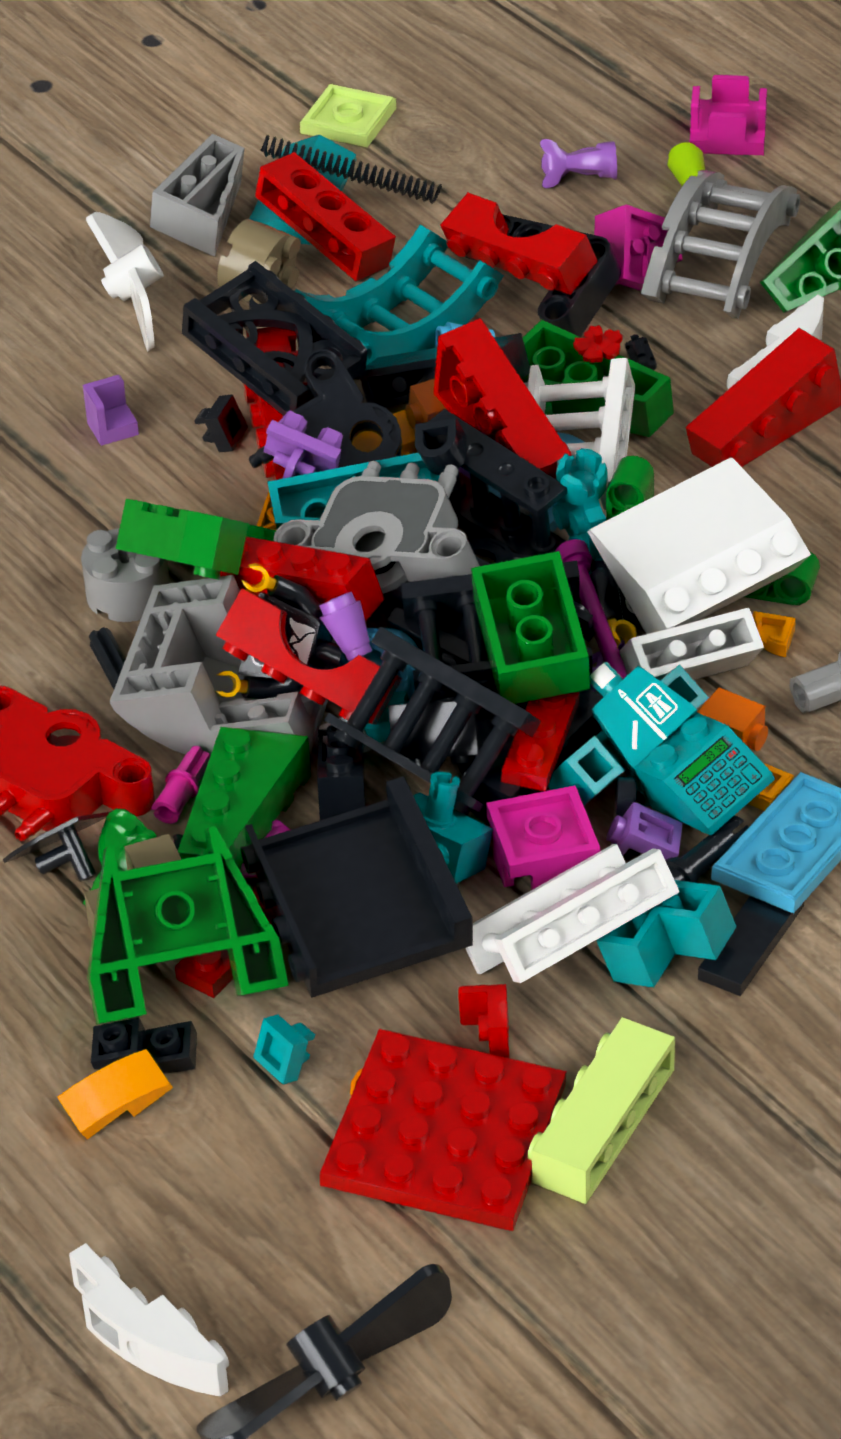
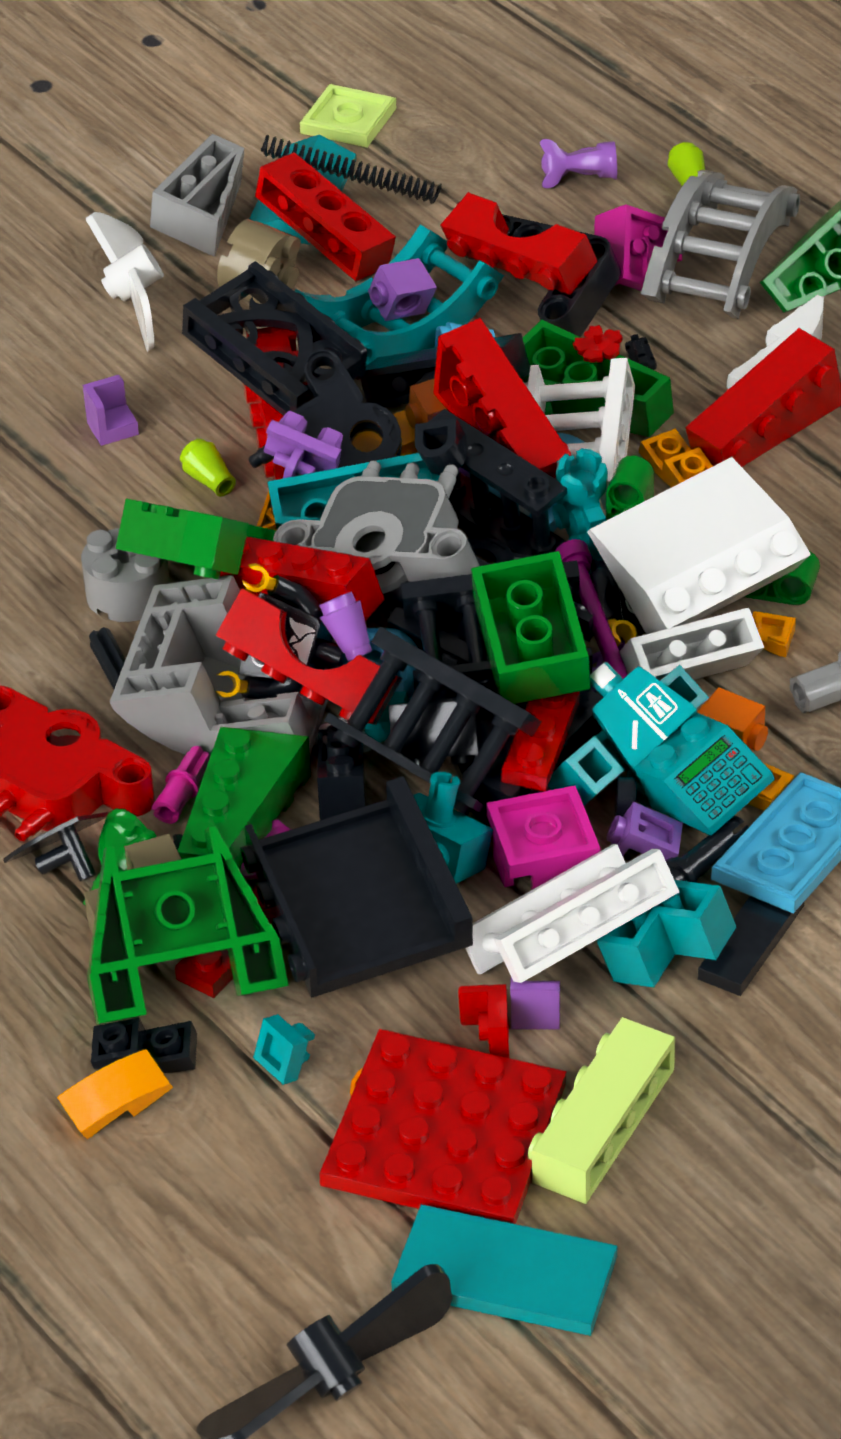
white slope [69,1243,229,1397] -> none
black tile [194,394,248,453] -> none
dark pink panel [689,75,767,156] -> none
none -> lime cone [180,439,236,497]
none -> medium lavender brick [368,258,437,321]
none -> teal tile [391,1205,617,1336]
none -> medium lavender panel [510,977,560,1029]
none -> light orange slope [639,428,713,487]

